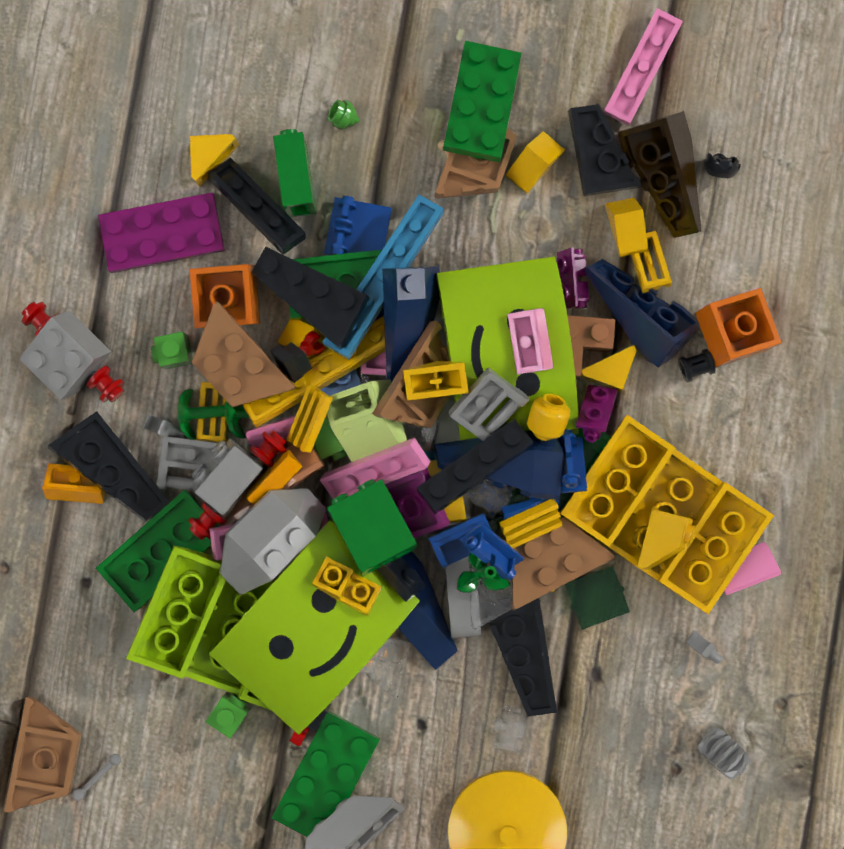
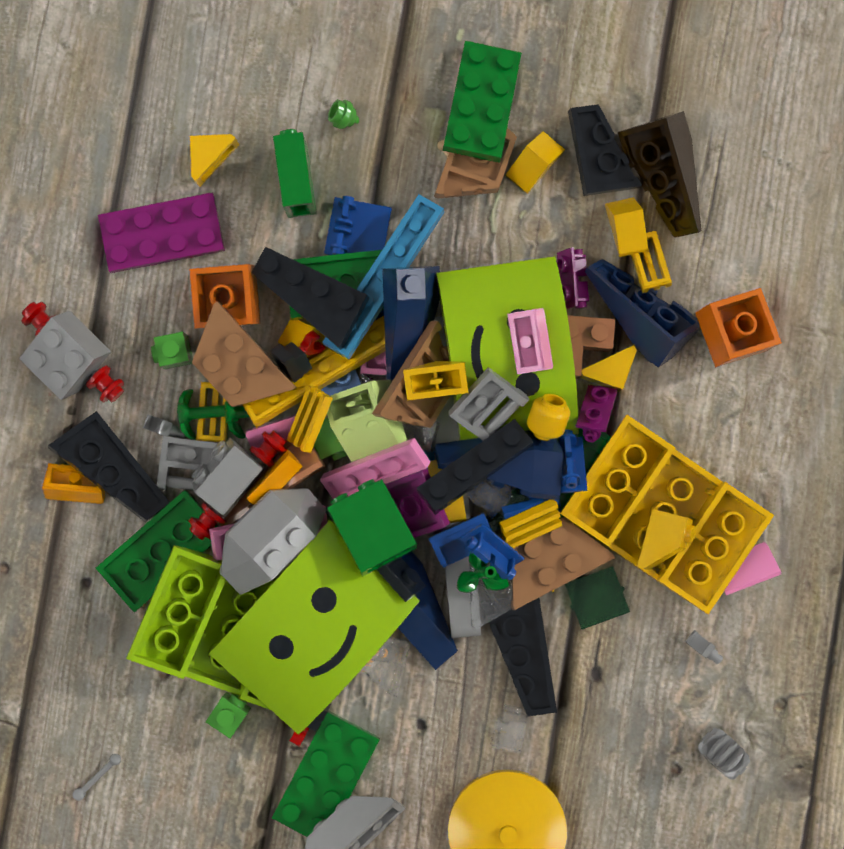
medium nougat wing [4,696,82,813] -> none
black plate [208,157,306,255] -> none
yellow slope [312,556,382,616] -> none
bright pink plate [603,8,683,126] -> none
black bush [678,349,716,382] -> none
black plate [704,153,741,179] -> none

